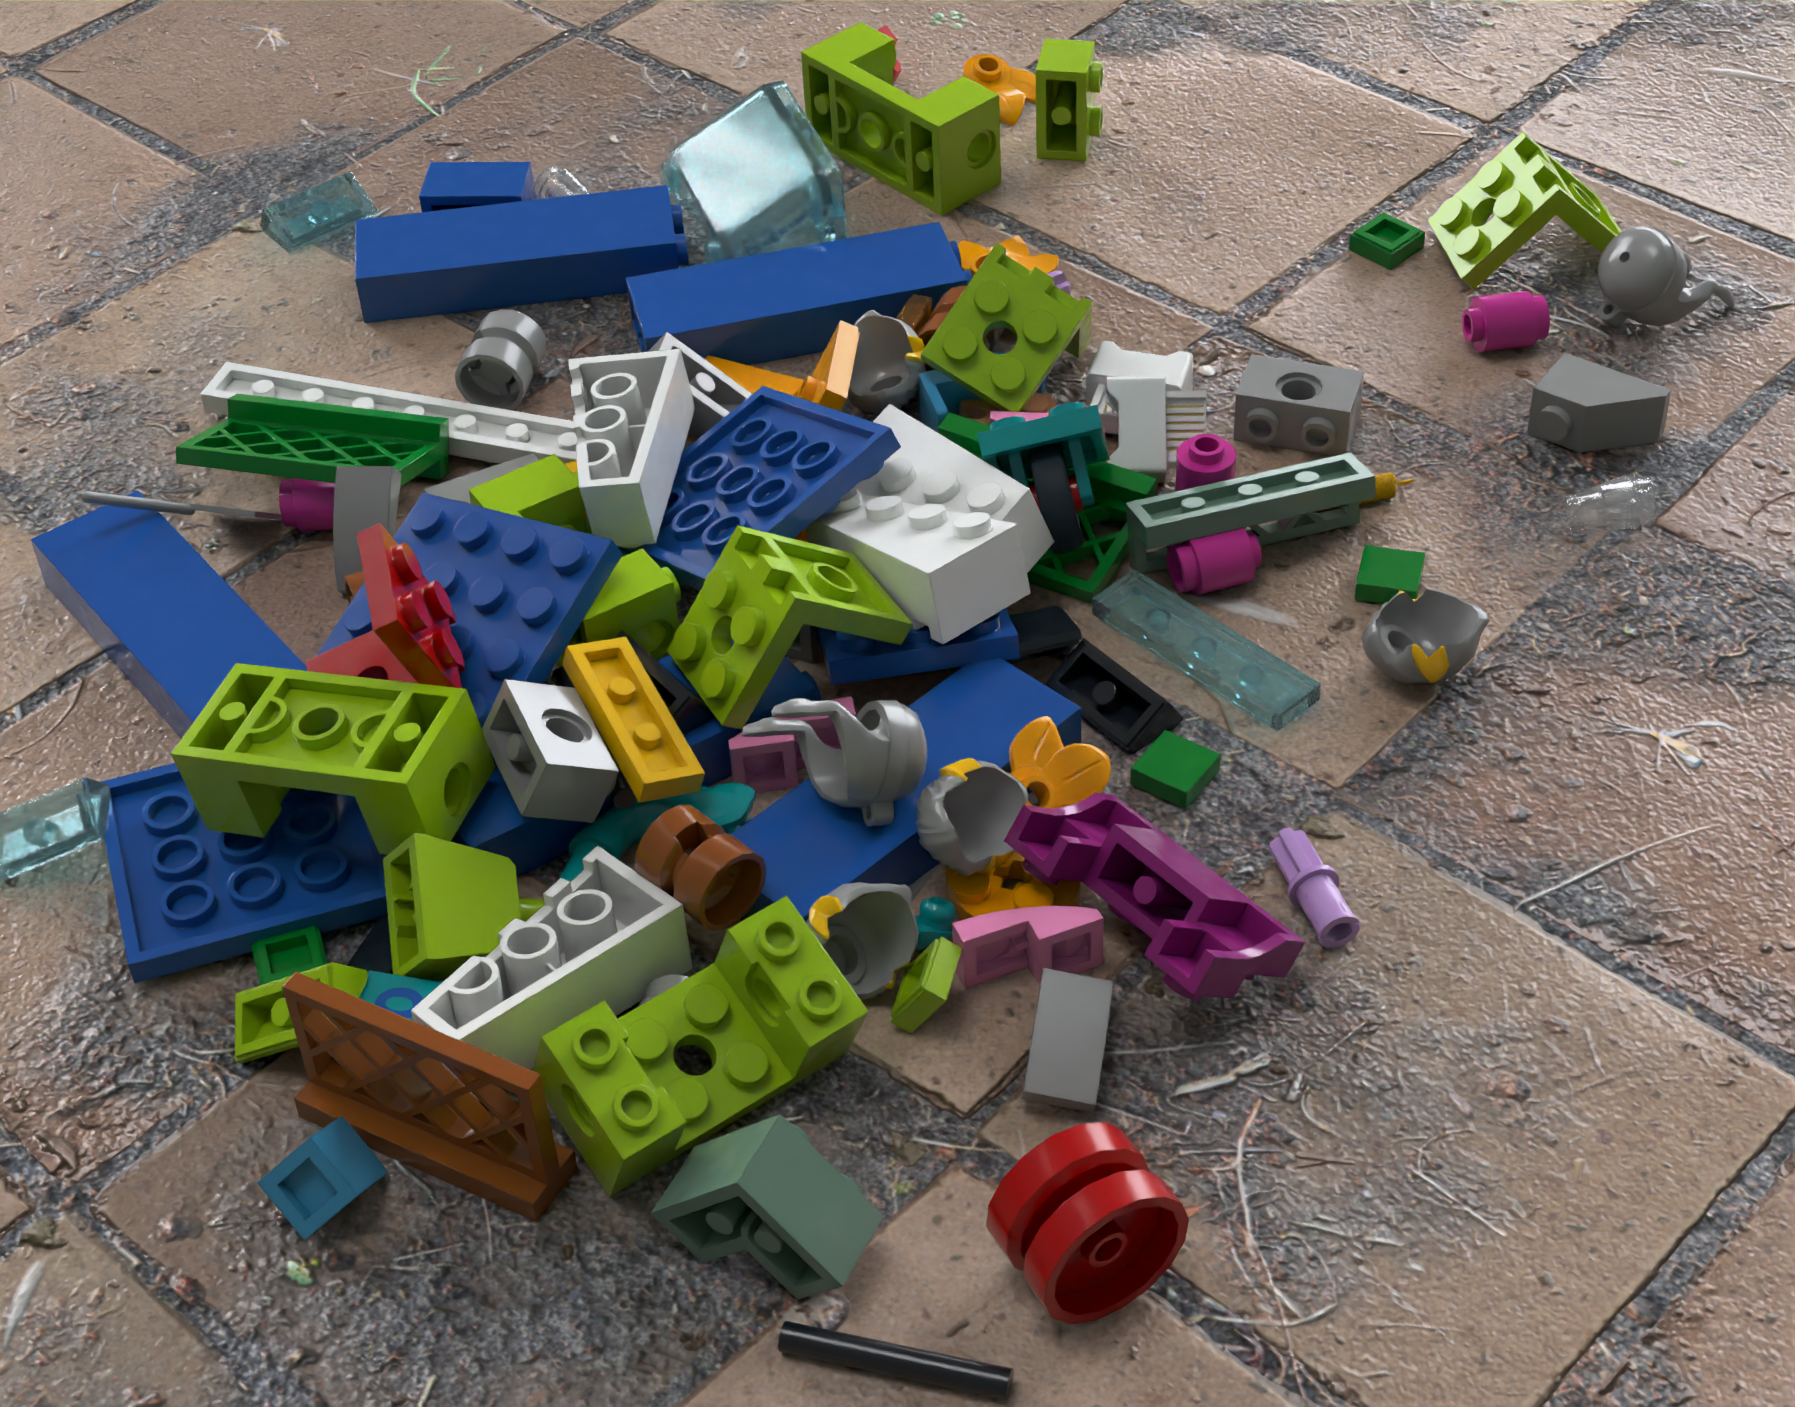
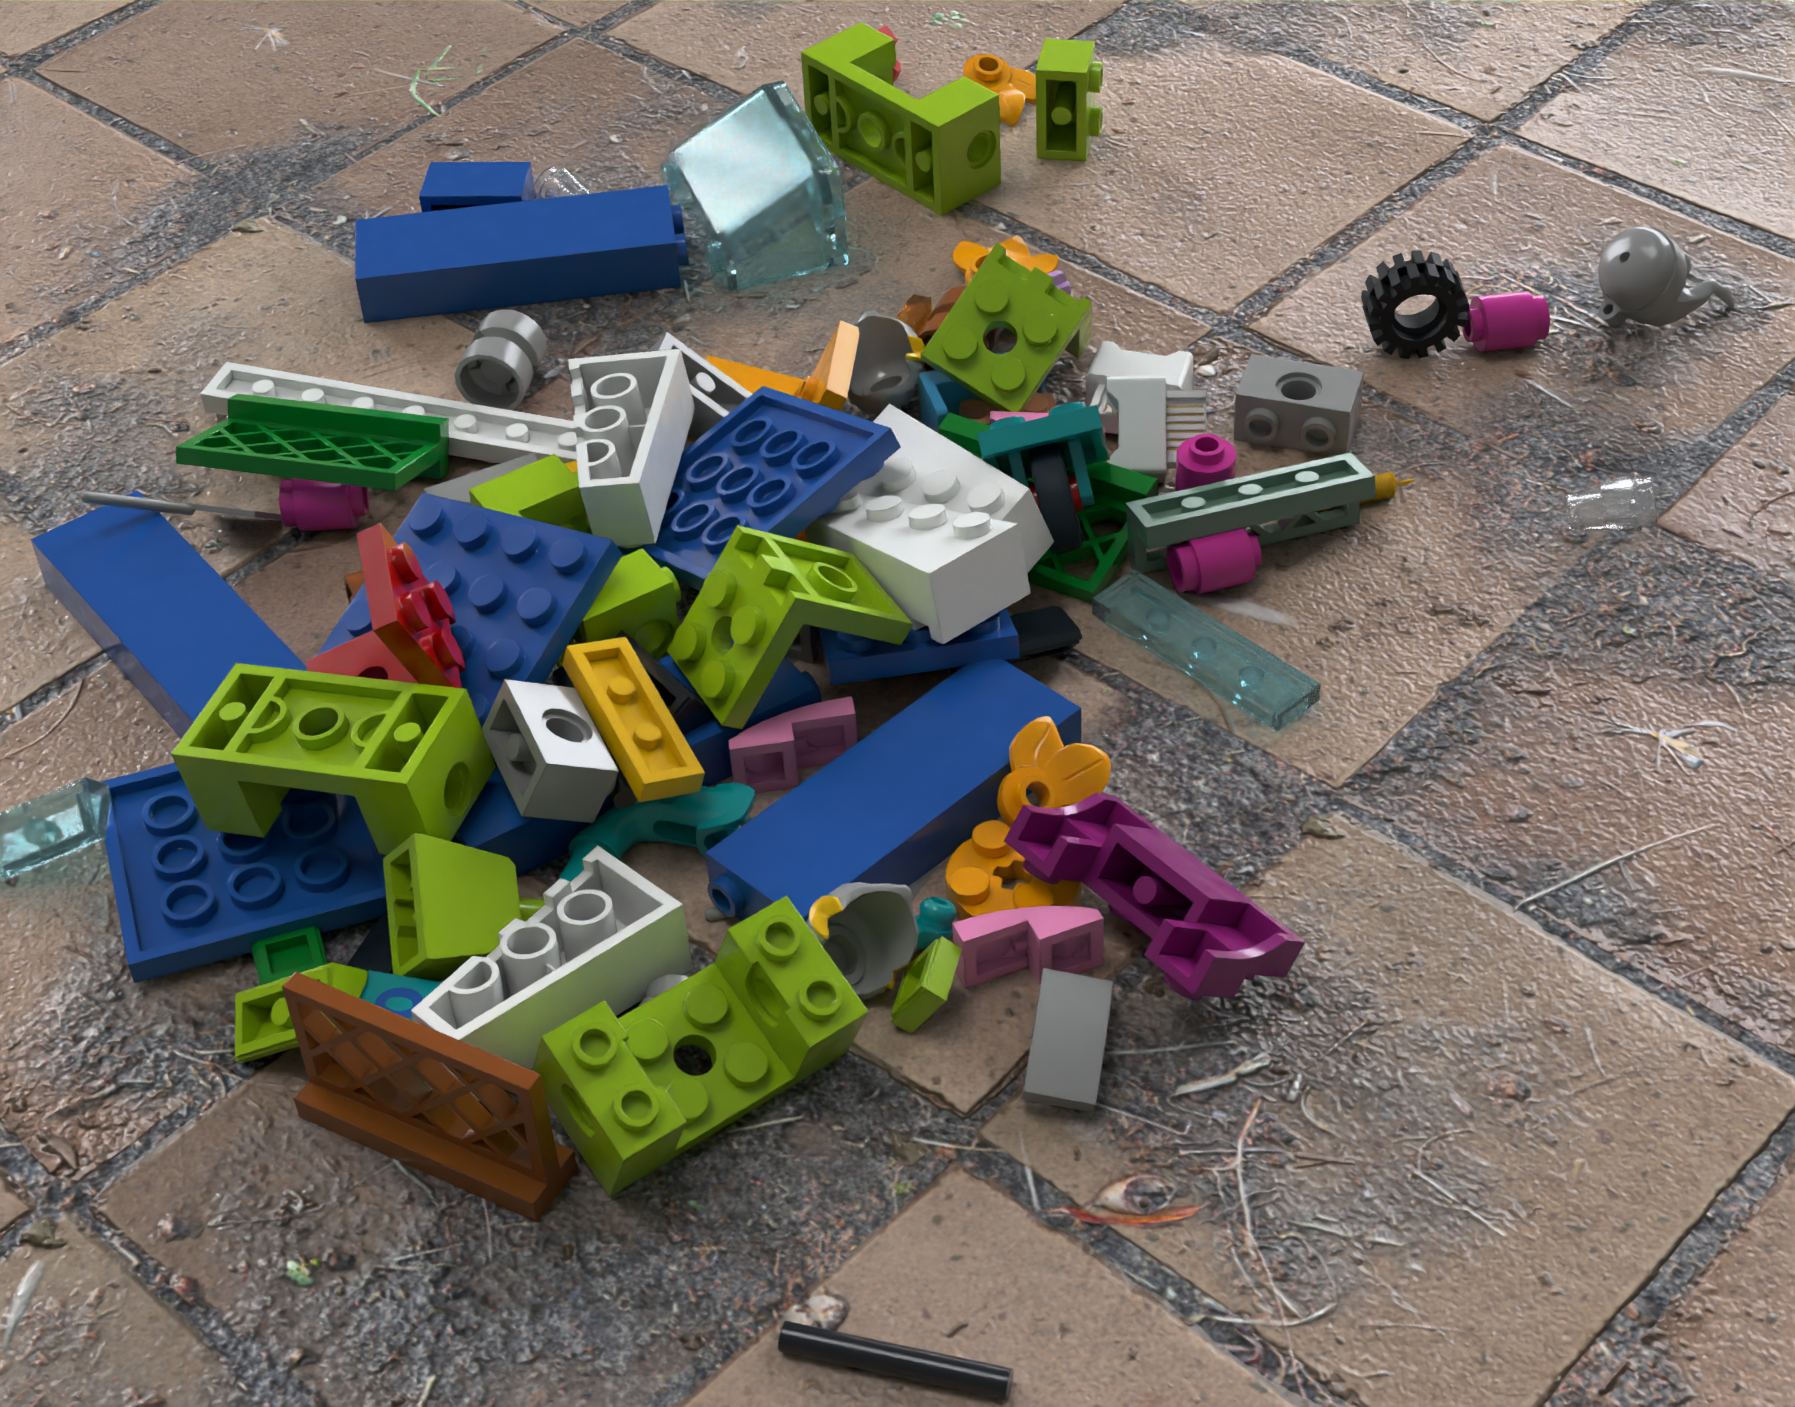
dark azure panel [257,1116,387,1240] -> none
clear light blue slope [260,171,378,253] -> none
light grey slope [333,466,402,594] -> none
blue brick [626,222,973,365] -> none
dark orange wheel [635,804,767,931] -> none
sand green brick [651,1114,884,1300] -> none
light grey hair [742,698,928,826] -> none
light grey hair [915,758,1028,877] -> none
red wheel [986,1122,1189,1324] -> none
black slope [1044,638,1184,755] -> none
green tile [1130,730,1221,809] -> none
lavender axle [1269,827,1360,948] -> none
green tile [1349,212,1425,270] -> none
green tile [1355,545,1425,604] -> none
light grey hair [1361,589,1490,684] -> none
lime bracket [1428,132,1622,290] -> none
light grey slope [1527,353,1671,453] -> none
none -> black tyre [1361,250,1470,359]

